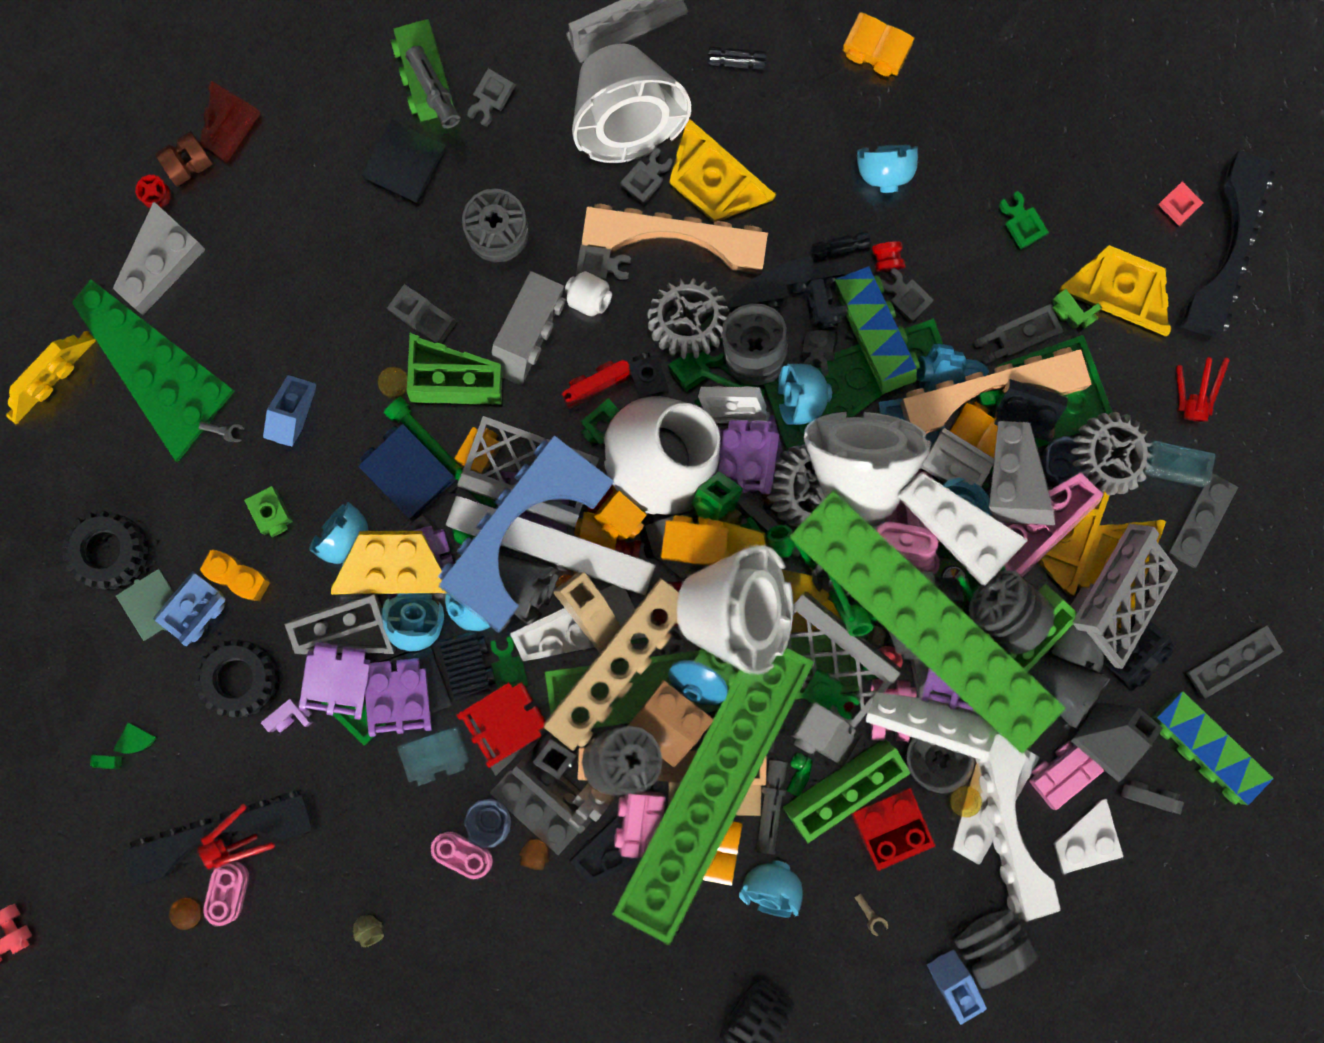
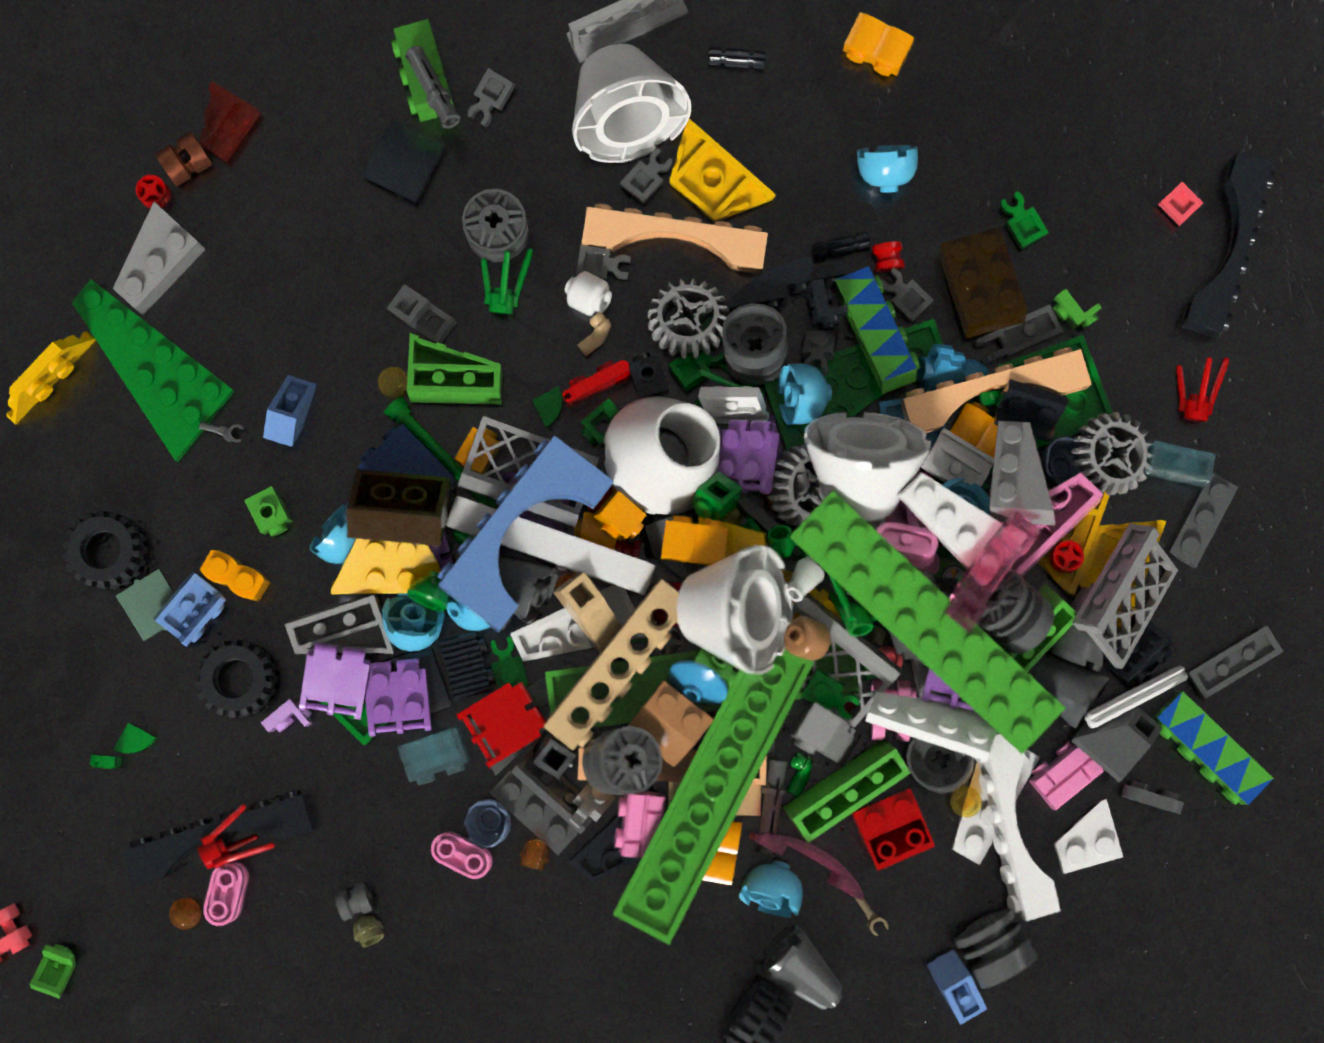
light grey wedge [491,271,566,386] -> none
yellow wing [1058,245,1171,337] -> none
none -> bright green bracket [30,945,76,999]
none -> dark grey wheel [334,881,374,921]
none -> dark brown brick [346,469,450,546]
none -> green brick [407,571,449,611]
none -> green plant [481,248,533,314]
none -> green tile [532,387,563,428]
none -> tan arm [577,313,611,357]
none -> clear pink slope [748,832,864,901]
none -> dark grey cone [756,924,842,1009]
none -> medium nougat head [784,617,831,661]
none -> white cone [785,556,825,602]
none -> dark brown brick [939,227,1027,339]
none -> clear pink slope [944,512,1041,632]
none -> red wheel [1049,540,1084,574]
none -> white axle [1084,666,1188,728]

